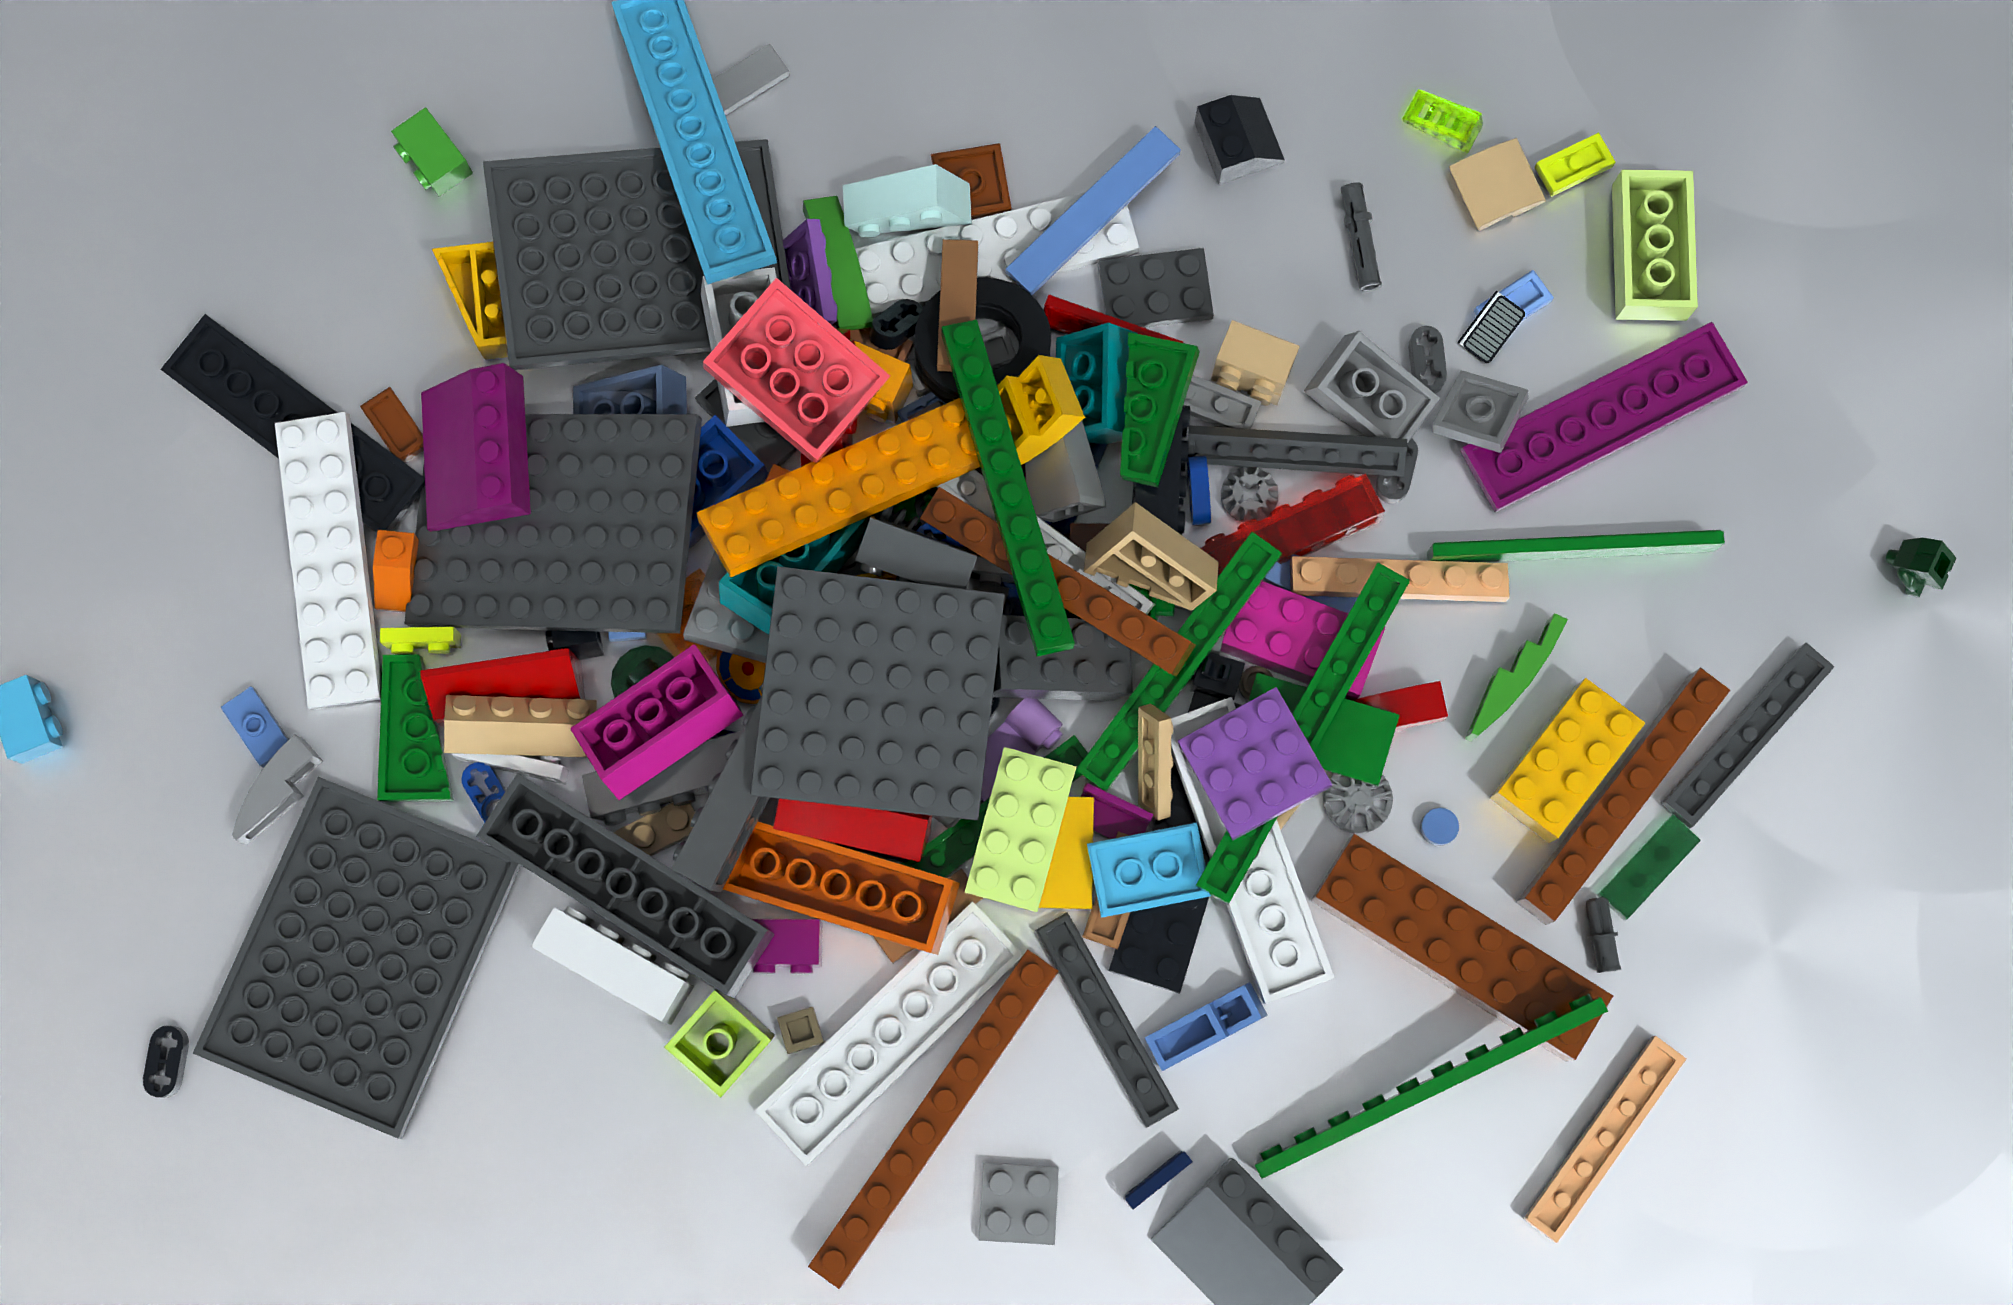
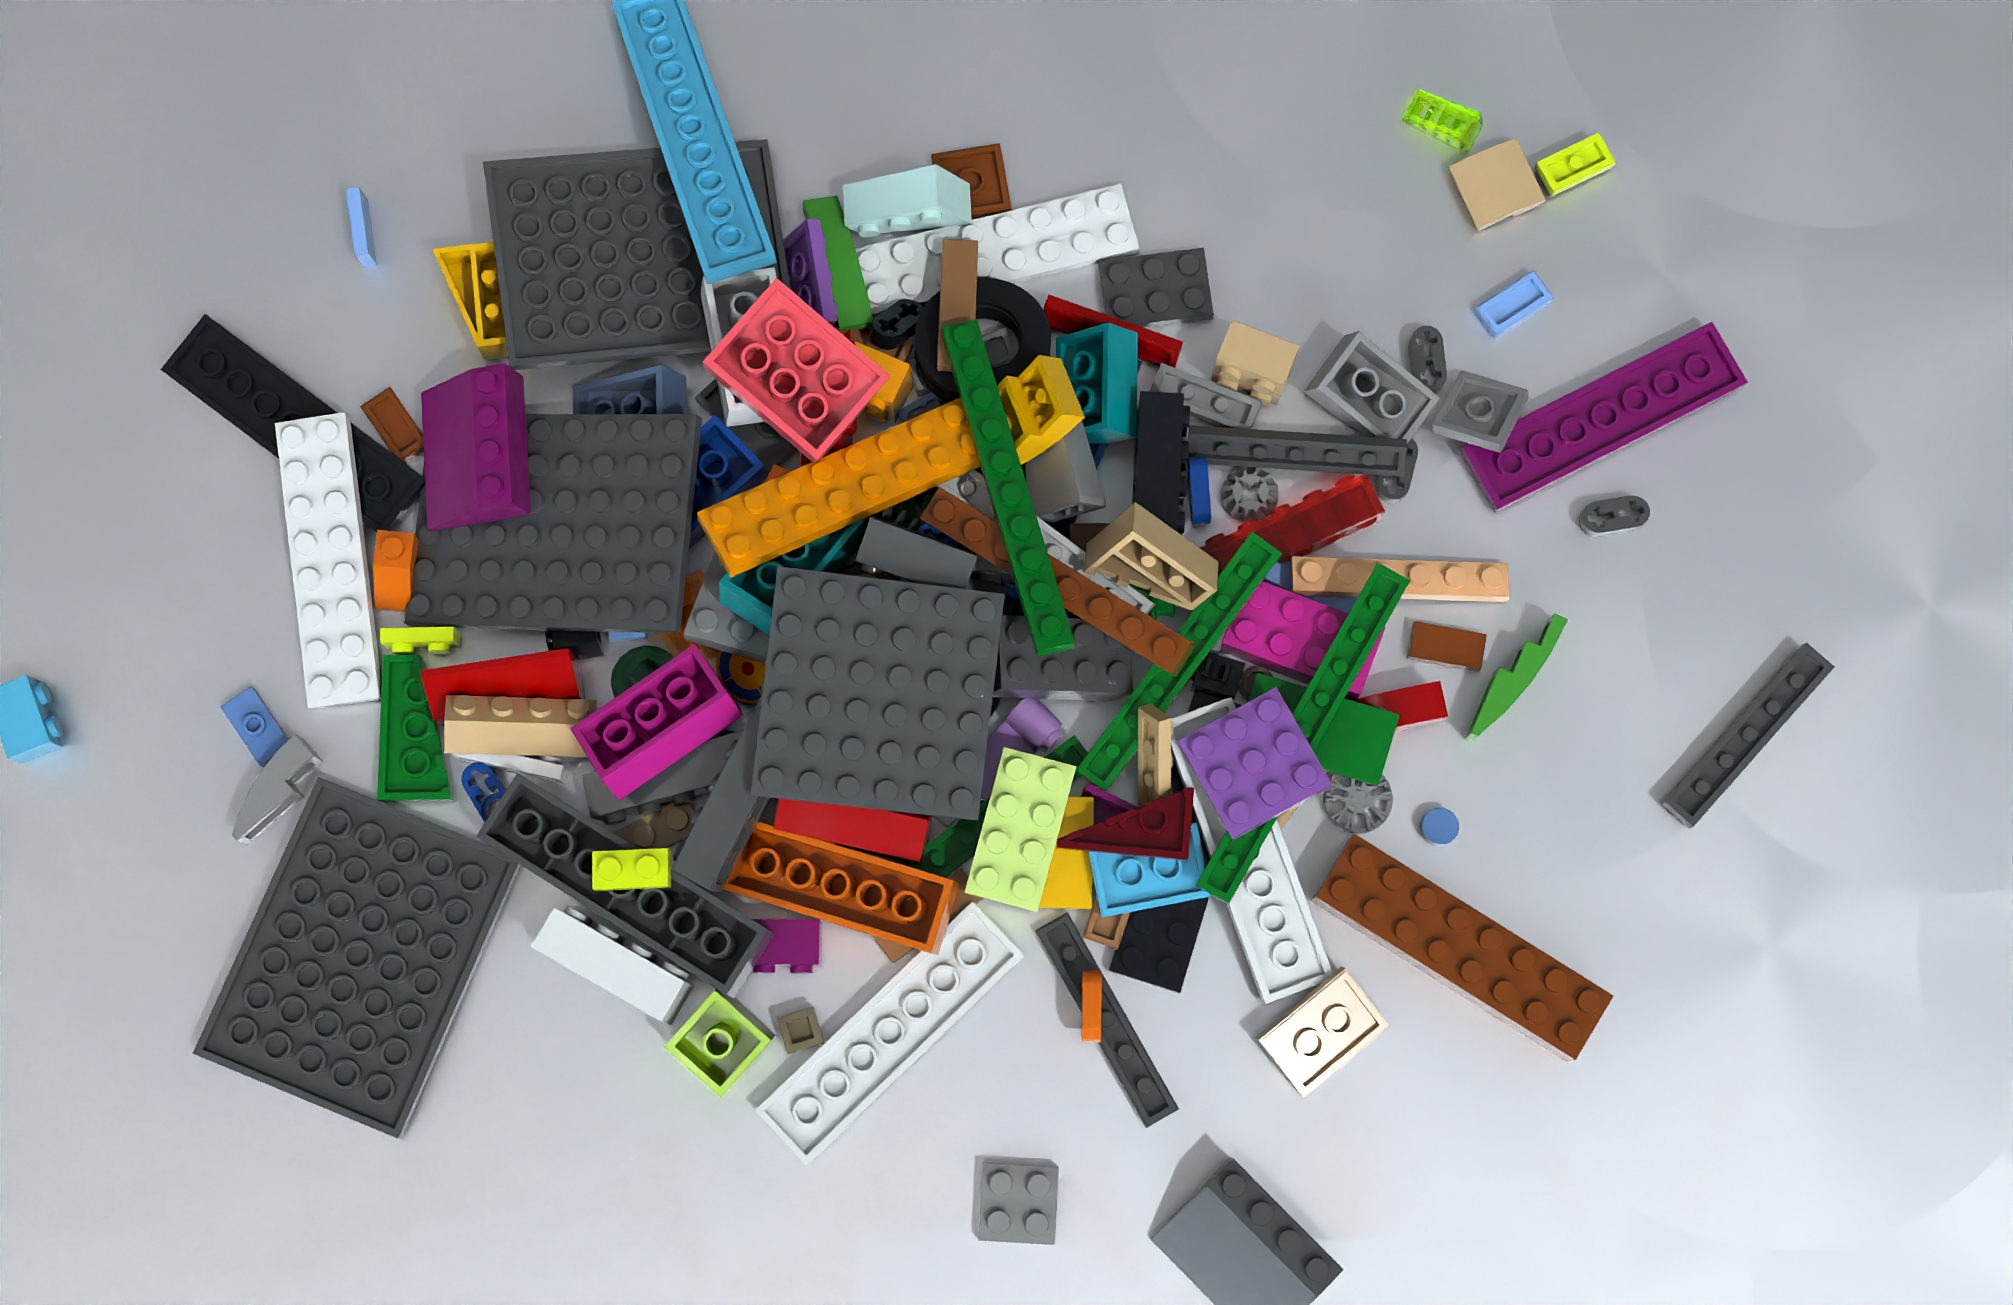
black beam [143,1026,189,1098] -> none
bright green brick [391,107,473,197] -> none
light grey tile [712,44,790,116] -> none
dark orange brick [808,949,1058,1289] -> none
medium blue tile [1006,126,1181,295] -> none
green wing [1120,332,1200,487] -> none
dark blue tile [1123,1151,1193,1210] -> none
medium blue slope [1145,982,1268,1071] -> none
black slope [1194,95,1285,185] -> none
green plate [1255,993,1608,1179] -> none
dark grey pin [1341,182,1382,291] -> none
green tile [1427,530,1725,562] -> none
sticker [1458,291,1525,363] -> none
yellow brick [1490,678,1645,843] -> none
dark orange brick [1516,667,1730,925] -> none
light nougat plate [1523,1036,1687,1243] -> none
dark grey axle [1586,897,1621,973] -> none
clear green tile [1597,815,1701,921] -> none
yellowish green brick [1612,170,1698,321] -> none
dark green piece [1886,537,1956,597] -> none
none -> light blue tile [346,187,377,267]
none -> neon yellow plate [592,848,671,891]
none -> dark red wing [1056,787,1194,861]
none -> orange beam [1081,970,1102,1042]
none -> tile [1256,966,1389,1097]
none -> dark orange tile [1407,621,1487,672]
none -> dark grey beam [1579,496,1650,537]

